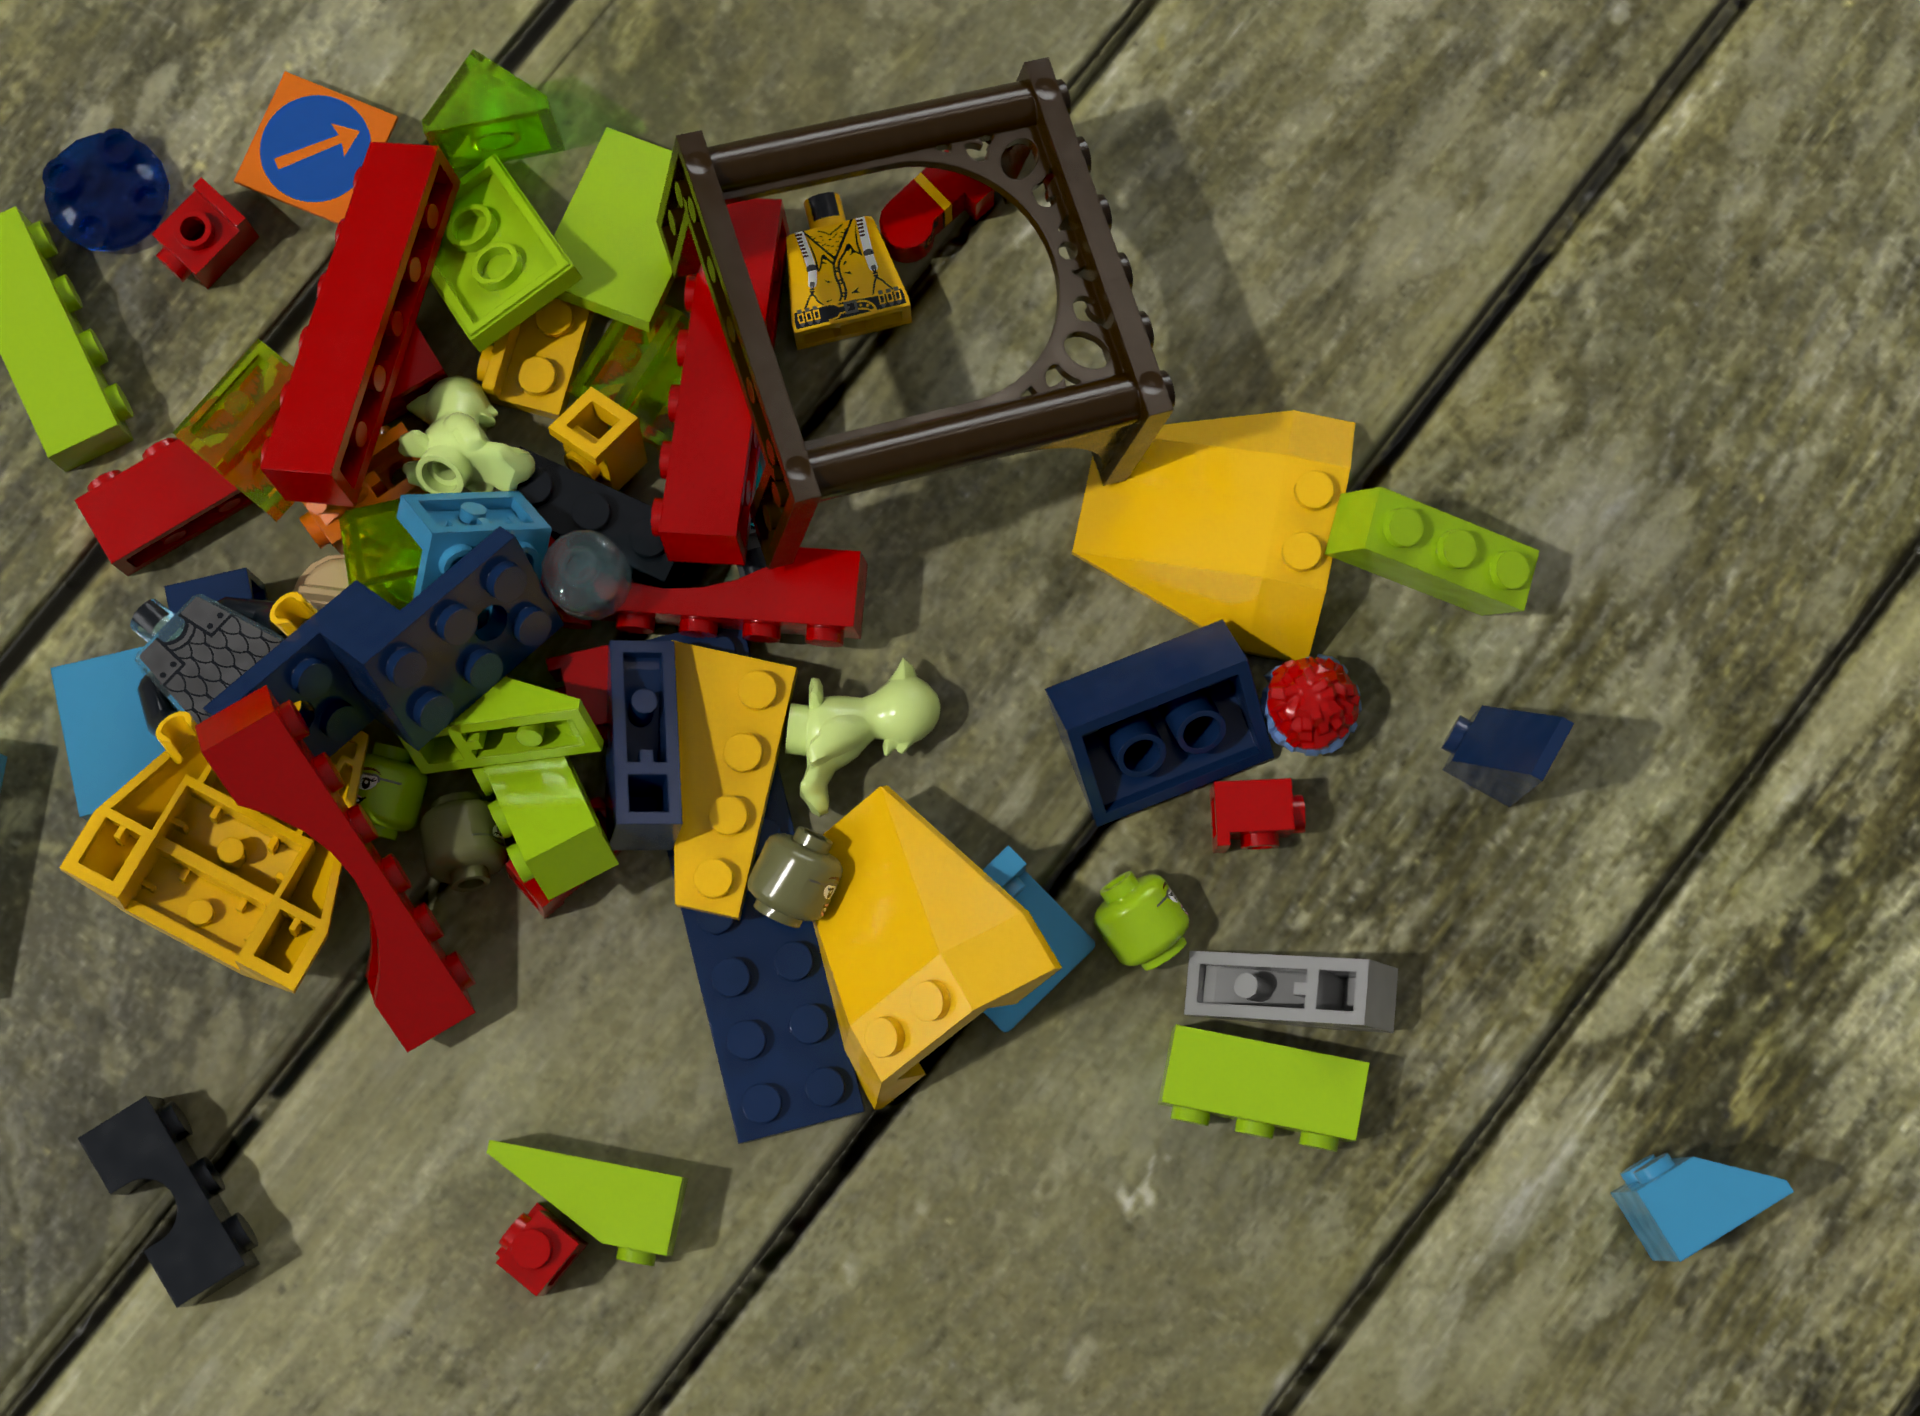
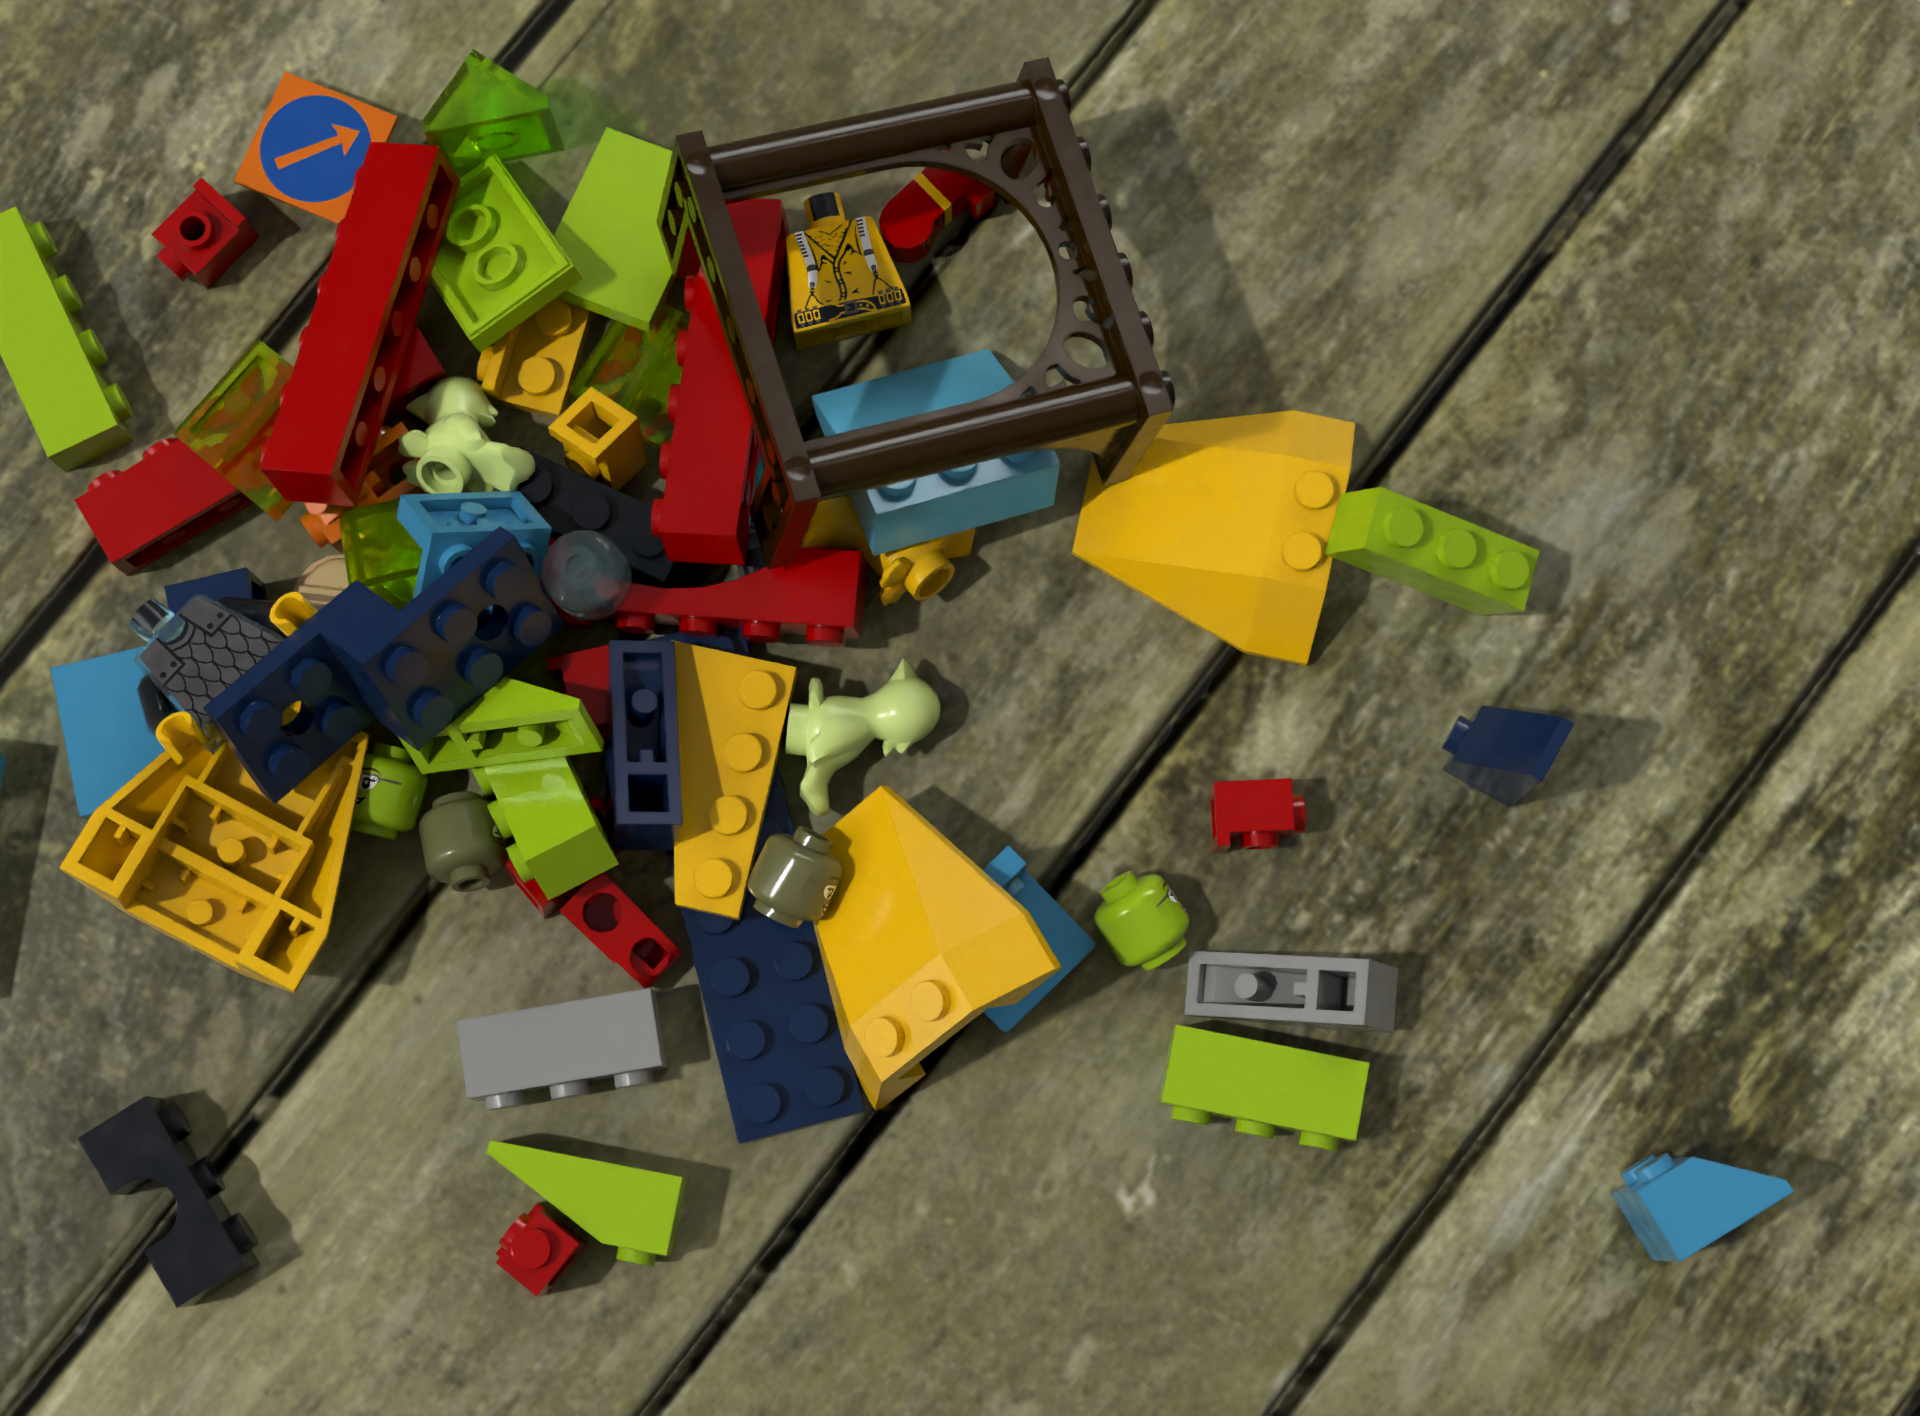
clear blue dish [42,128,170,252] -> none
red arch [195,685,476,1053] -> none
dark blue slope [1045,619,1274,827] -> none
red piece [1260,654,1362,757] -> none
none -> light grey brick [456,988,668,1111]
none -> red leg [559,872,683,989]
none -> yellow animal [803,495,977,607]
none -> medium azure slope [811,349,1060,556]

